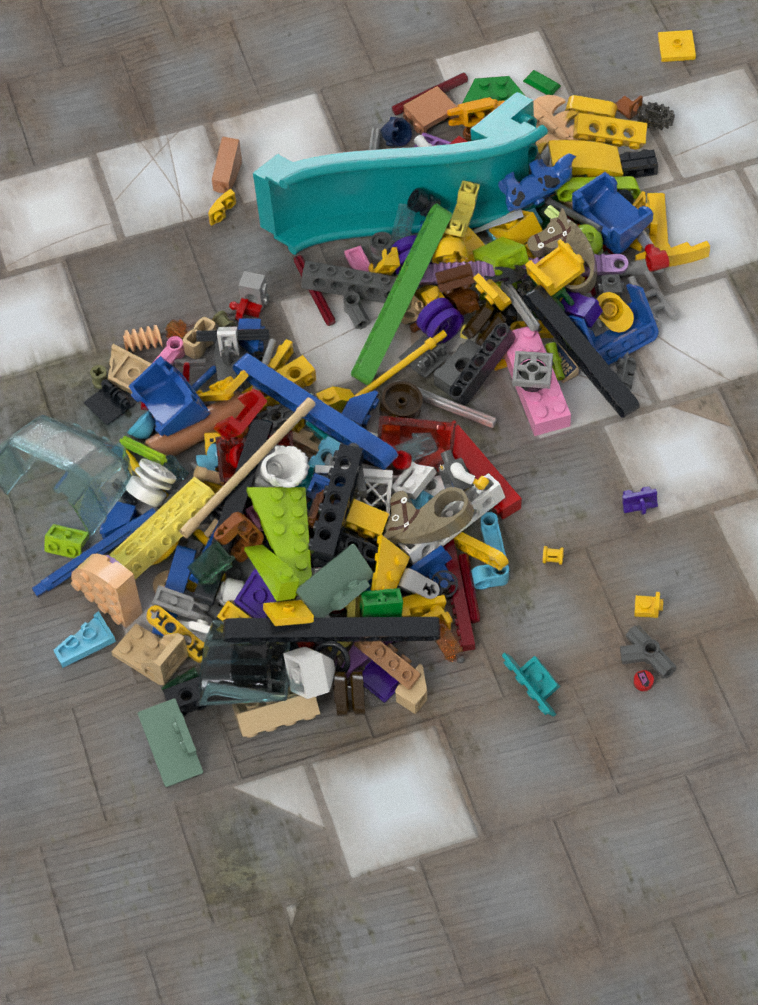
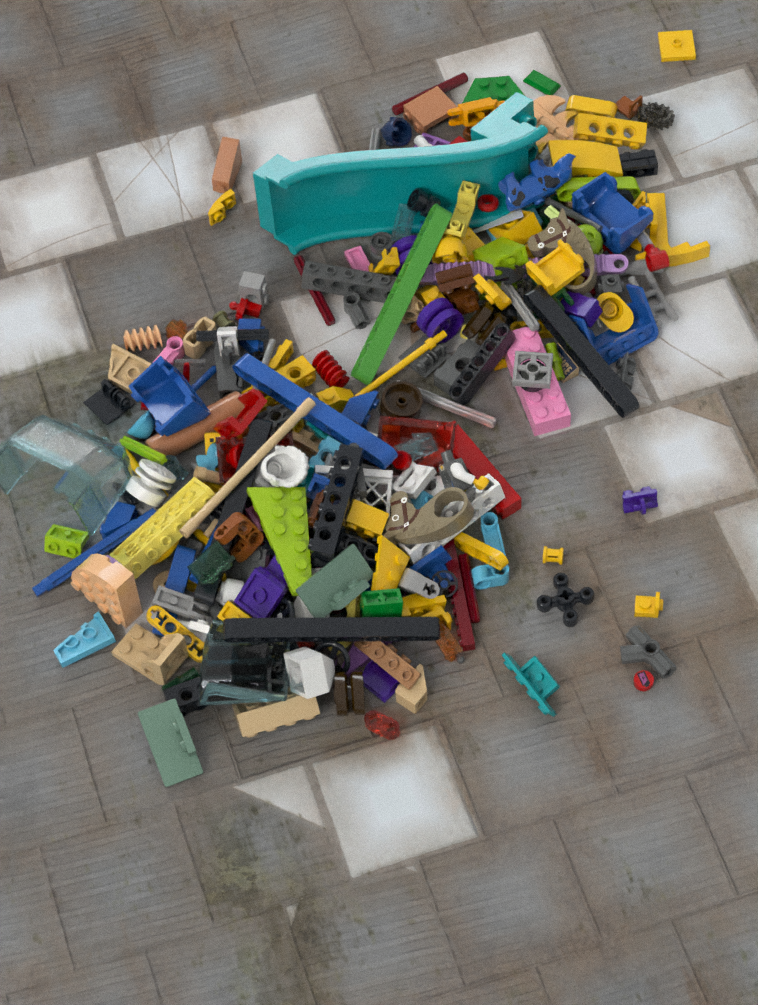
olive bush [90,365,108,389] -> none
yellow wing [196,370,249,402] -> none
lime slope [244,544,299,601] -> none
yellow plate [263,600,314,626] -> none
none -> red piece [312,350,350,388]
none -> clear red beam [364,710,400,740]
none -> red piece [477,194,499,212]
none -> black gear [537,573,595,627]

